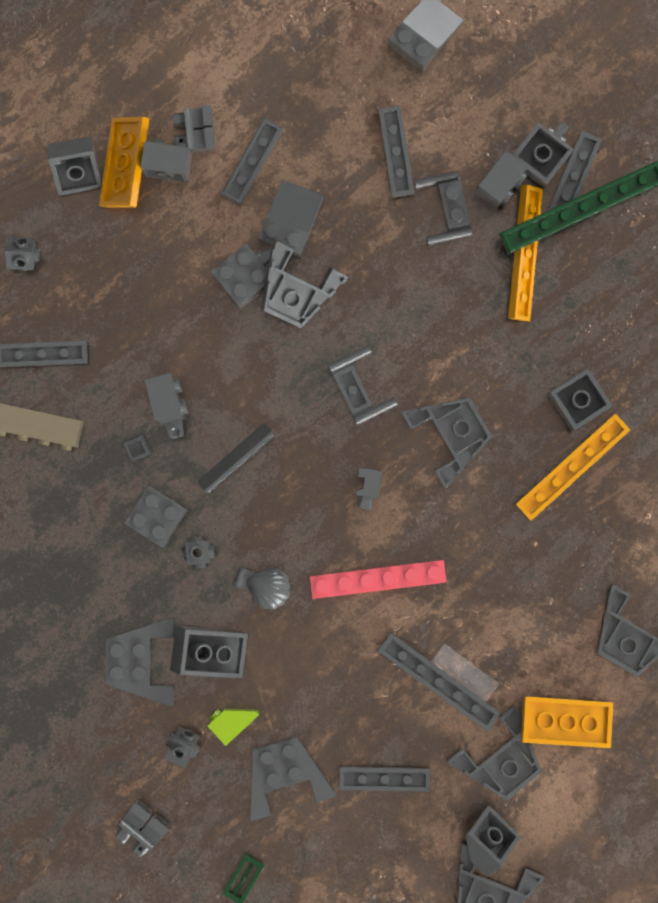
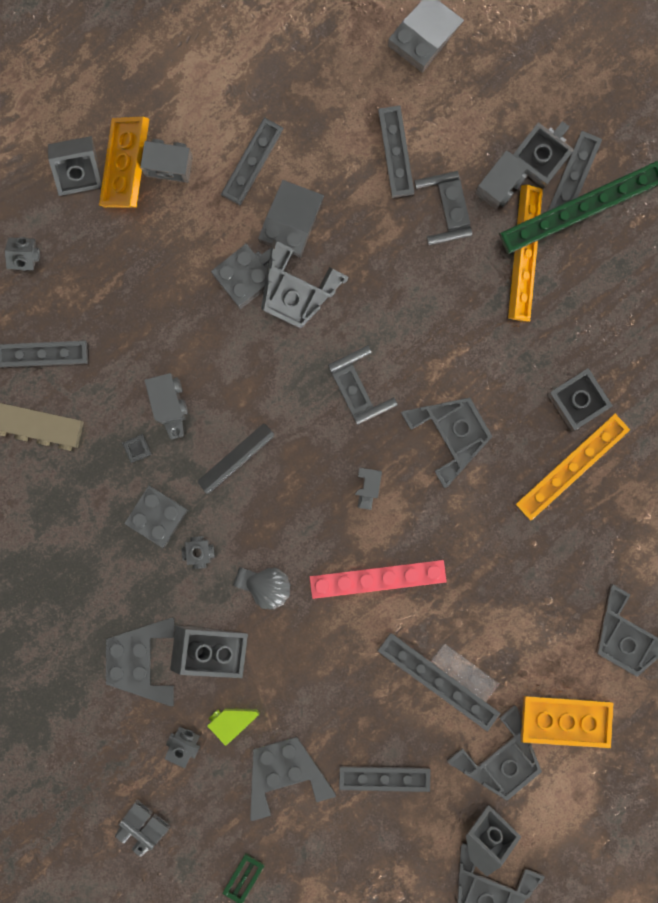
dark grey hips [172,105,216,153] -> none

